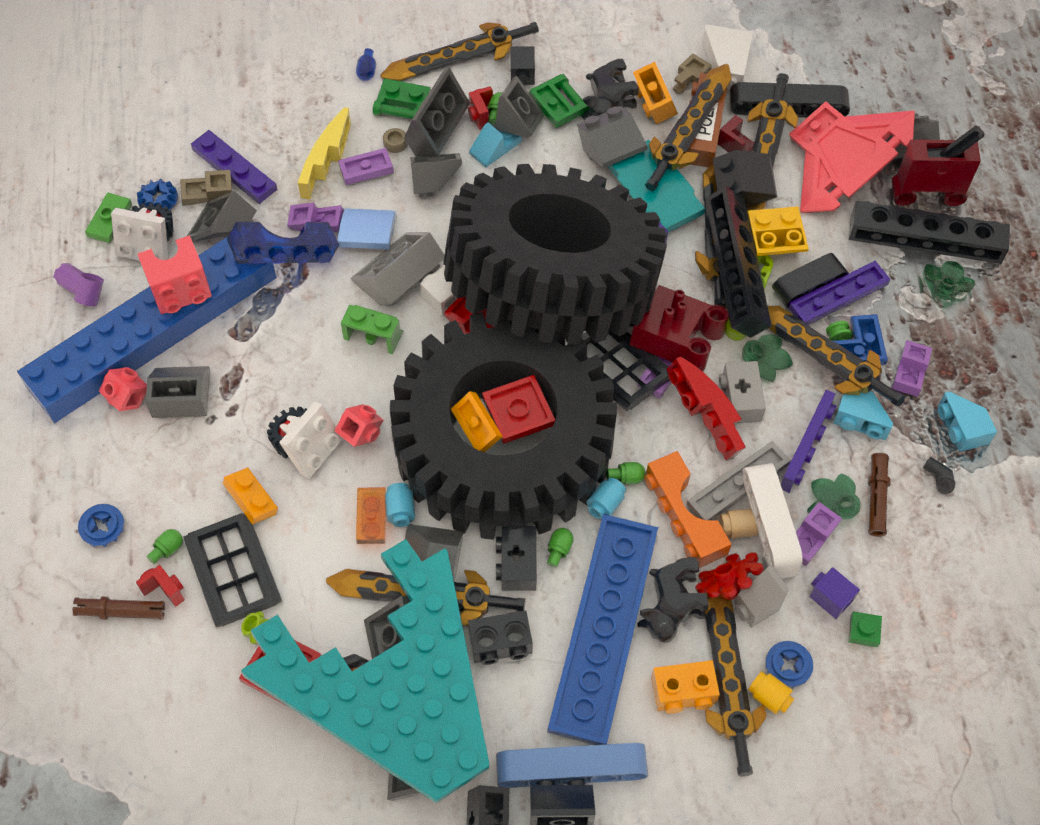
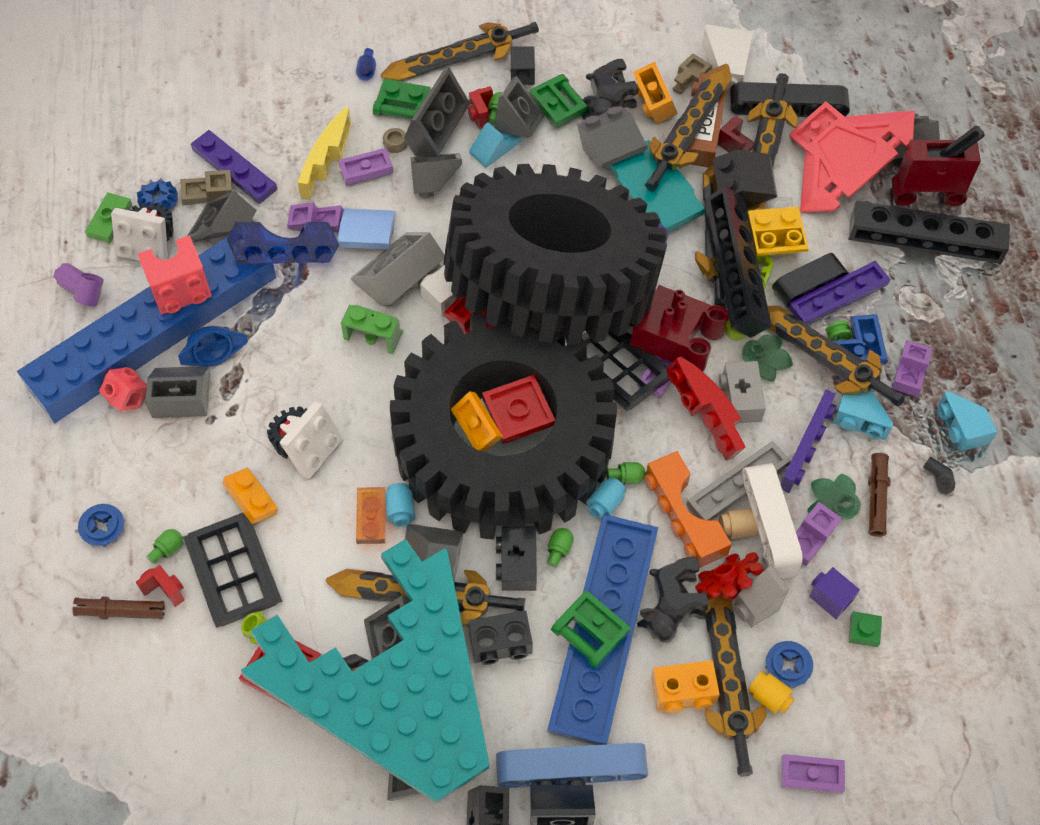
coral brick [334,404,384,447] -> none
clear green plate [924,261,975,300] -> none
none -> blue hat [178,326,248,366]
none -> green plate [551,590,631,669]
none -> medium lavender plate [781,754,845,794]

